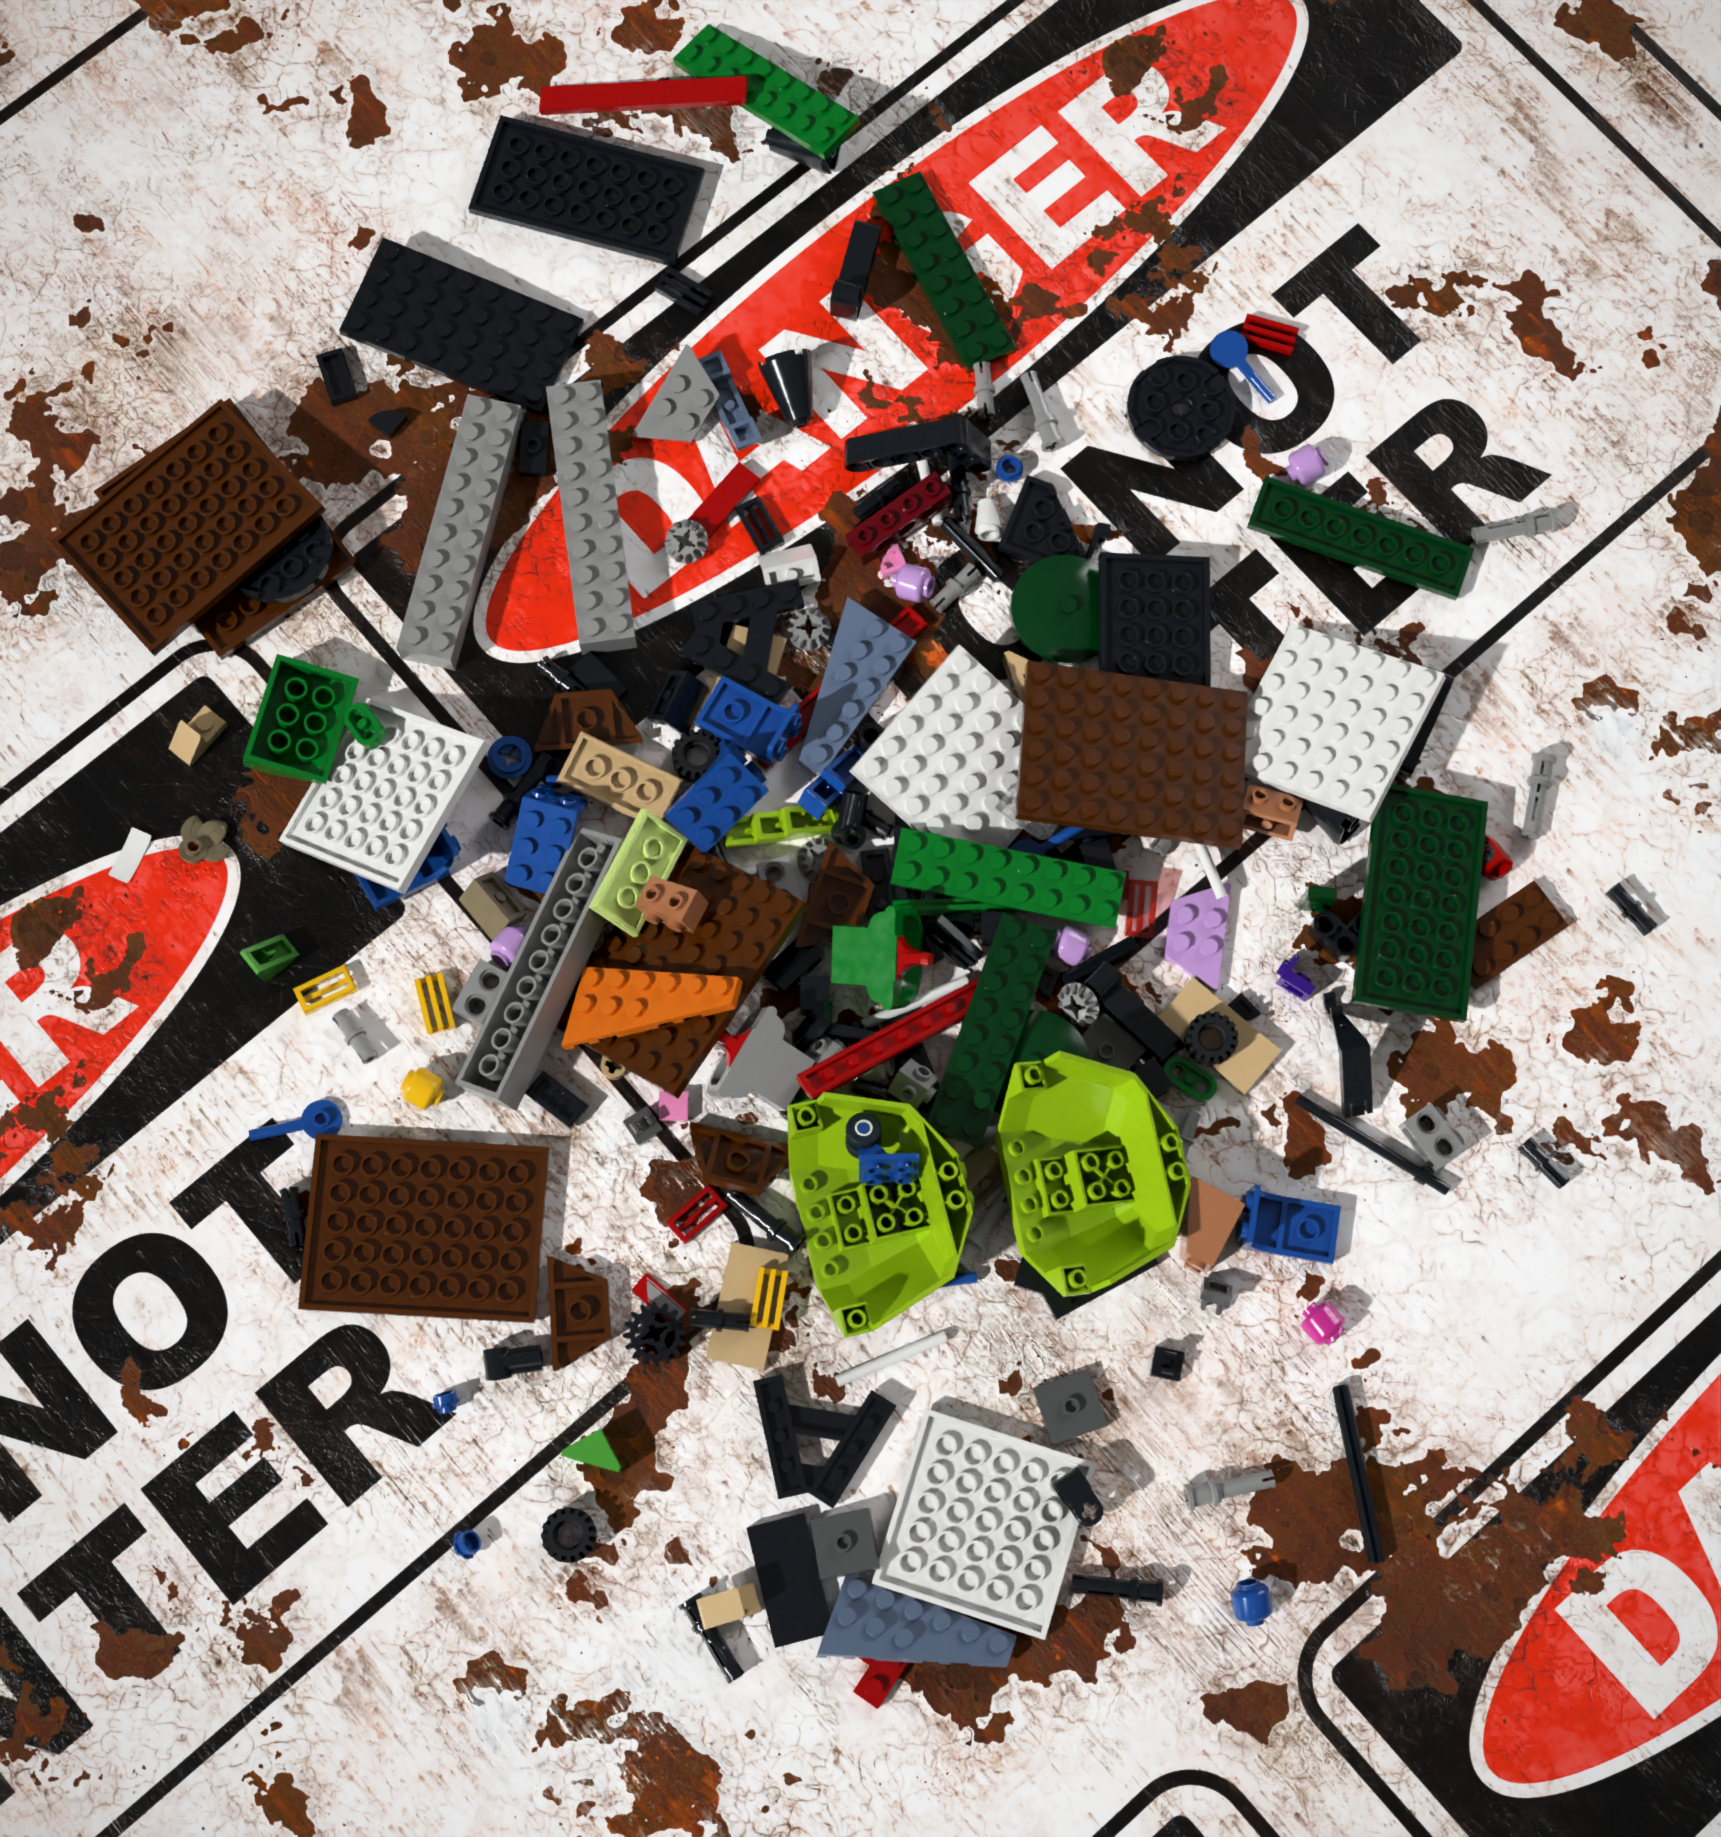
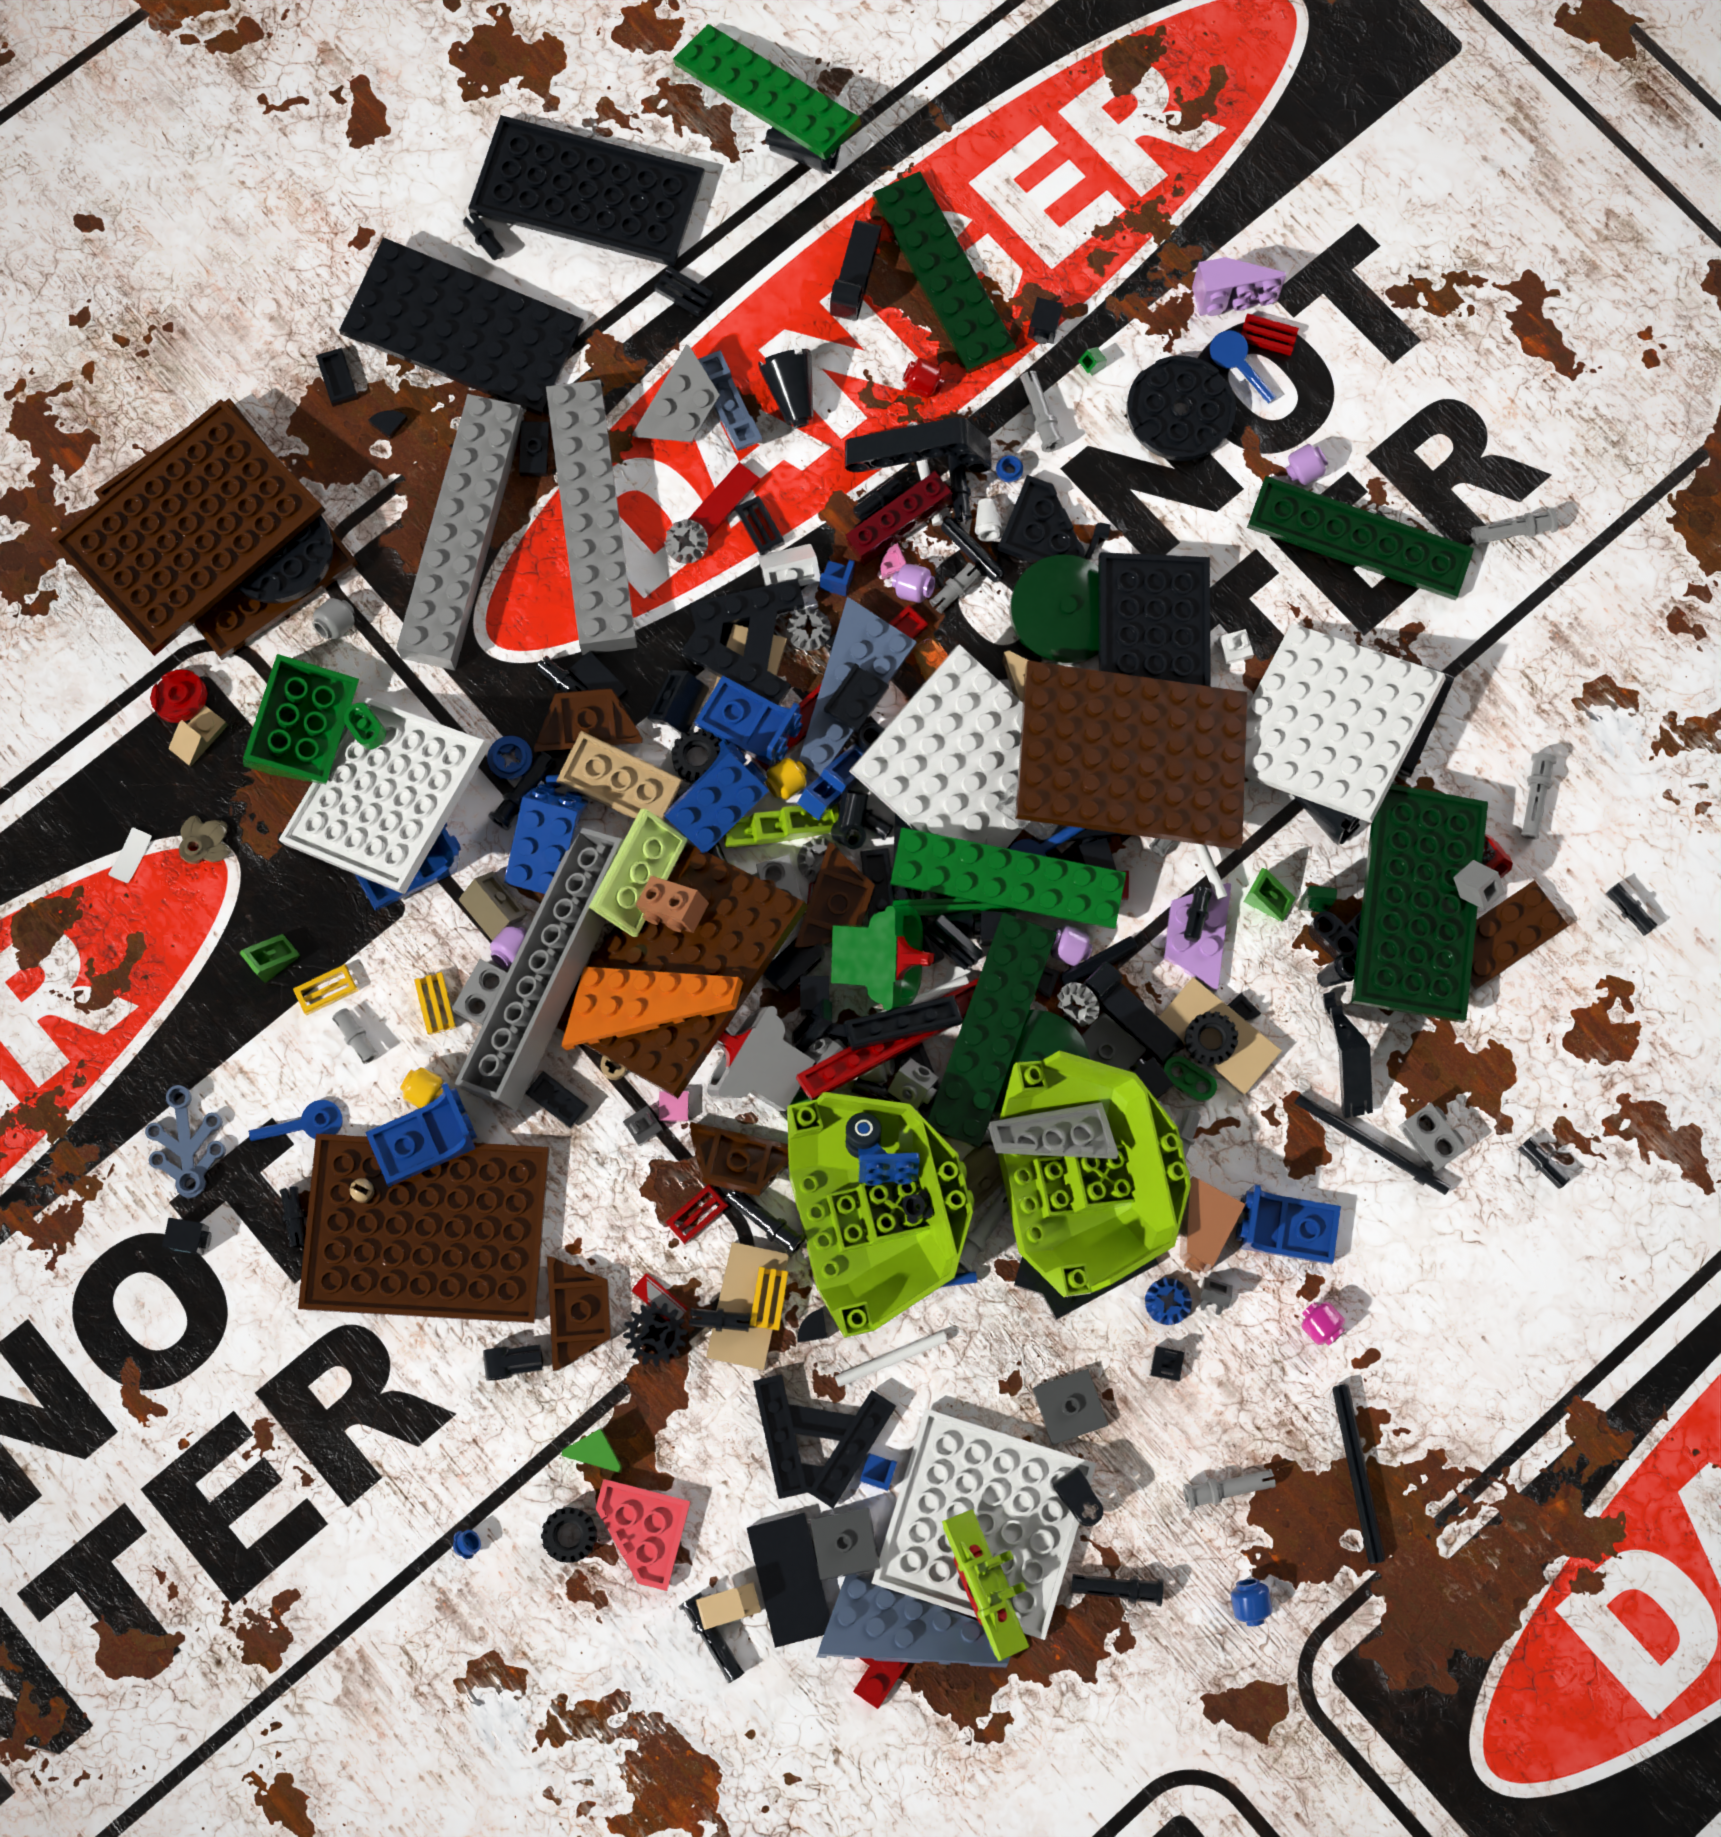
blue plate [432,1390,460,1414] -> none
red tile [539,76,749,115] -> none
light grey pin [973,361,996,419] -> none
clear red tile [1124,879,1158,938] -> none
nougat brick [1243,784,1304,841] -> none
dark purple bracket [1276,955,1316,1002] -> none
none -> sand blue plant [145,1085,226,1198]
none -> red tile [150,669,207,723]
none -> black brick [162,1217,212,1256]
none -> light grey head [312,598,355,640]
none -> tan hinge [350,1178,375,1203]
none -> blue bracket [365,1082,477,1187]
none -> black axle [463,213,505,260]
none -> coral plate [595,1479,691,1591]
none -> yellow head [765,758,808,800]
none -> black tile [797,1309,827,1343]
none -> blue panel [820,560,855,597]
none -> black plate [824,663,889,733]
none -> black tile [843,995,963,1051]
none -> blue panel [859,1453,897,1492]
none -> red head [902,358,945,399]
none -> black plate [903,1190,934,1224]
none -> lime piece [942,1509,1029,1661]
none -> light grey wing [988,1102,1119,1159]
none -> black brick [1027,297,1063,344]
none -> green piece [1078,347,1107,376]
none -> blue gear [1145,1277,1192,1325]
none -> black axle [1184,886,1212,943]
none -> lavender slope [1192,257,1286,316]
none -> white tile [1218,629,1254,665]
none -> bright green slope [1243,868,1296,922]
none -> black cone [1317,955,1356,988]
none -> light grey brick [1453,860,1505,910]

